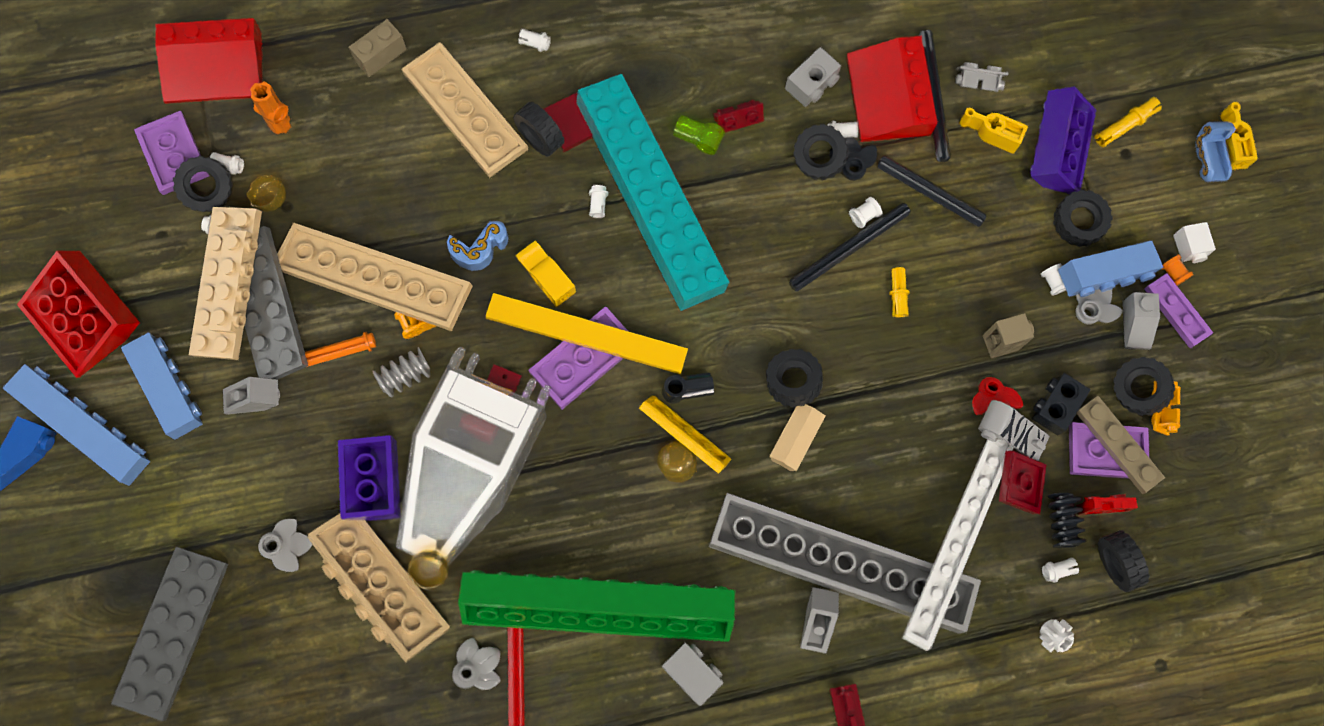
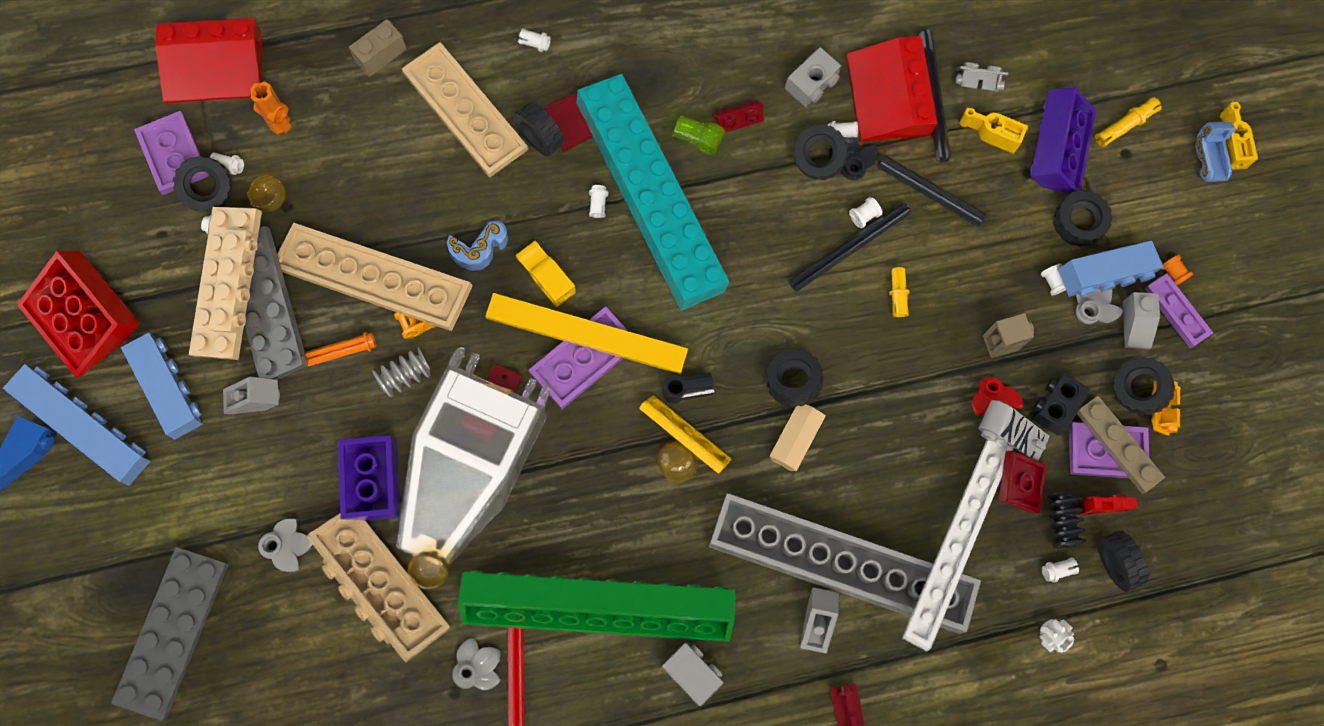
white brick [1174,222,1216,263] -> none

